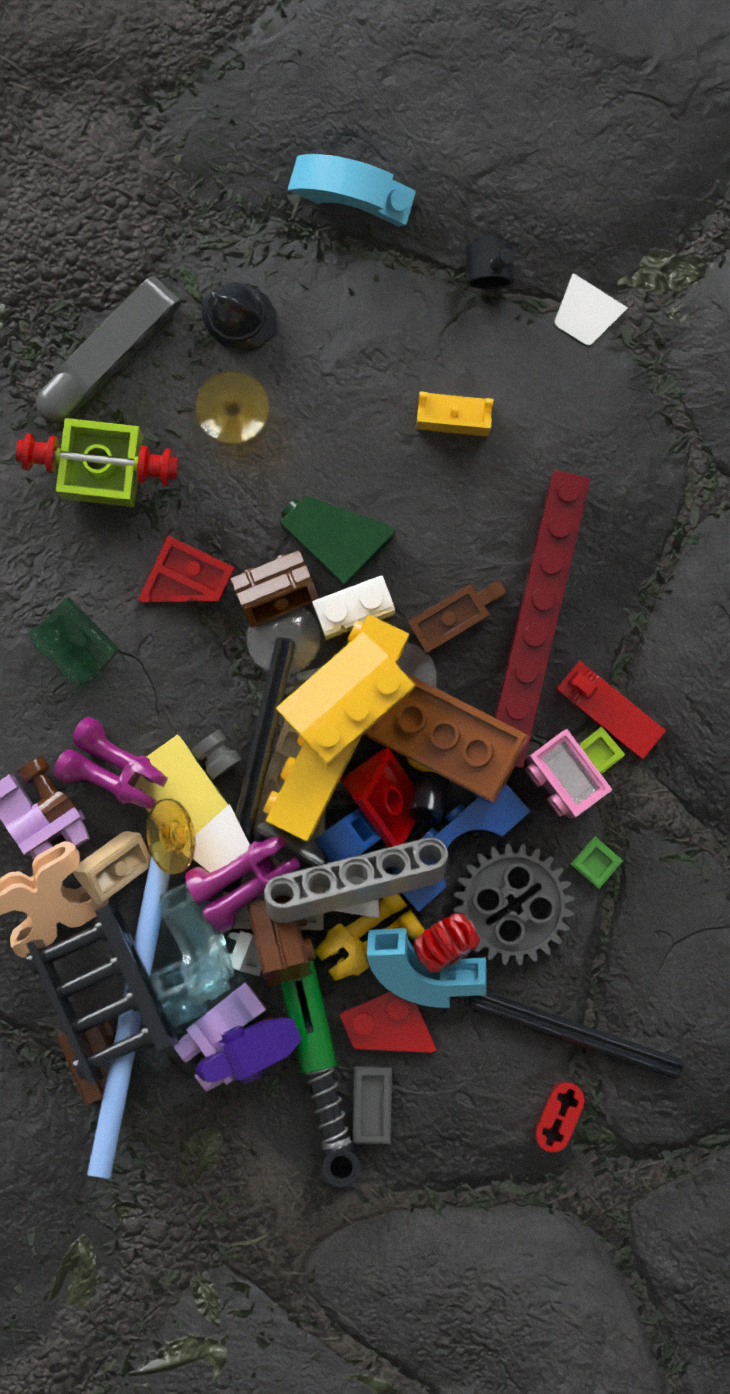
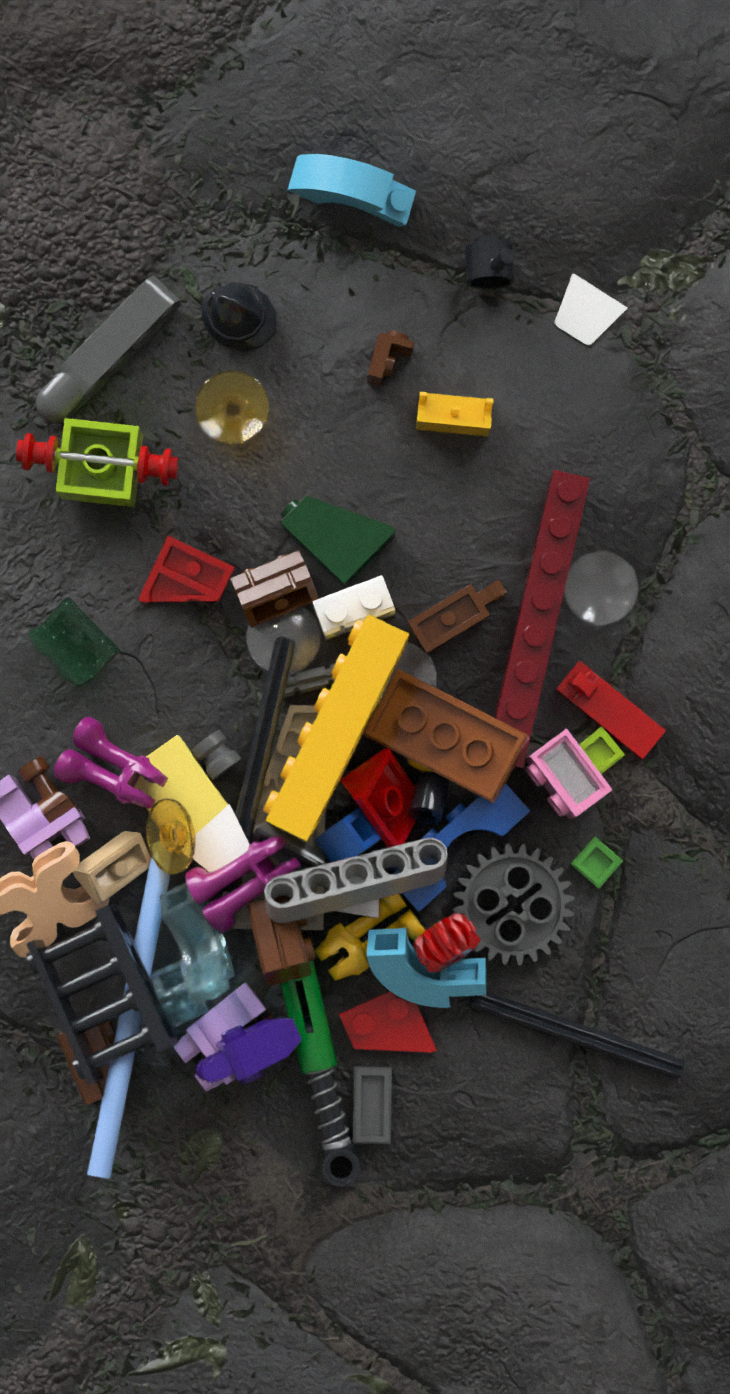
white tile [222,931,262,976] -> none
yellow slope [276,632,415,766] -> none
red beam [534,1081,585,1152] -> none
none -> reddish brown bracket [367,331,415,386]
none -> clear dish [564,551,638,625]

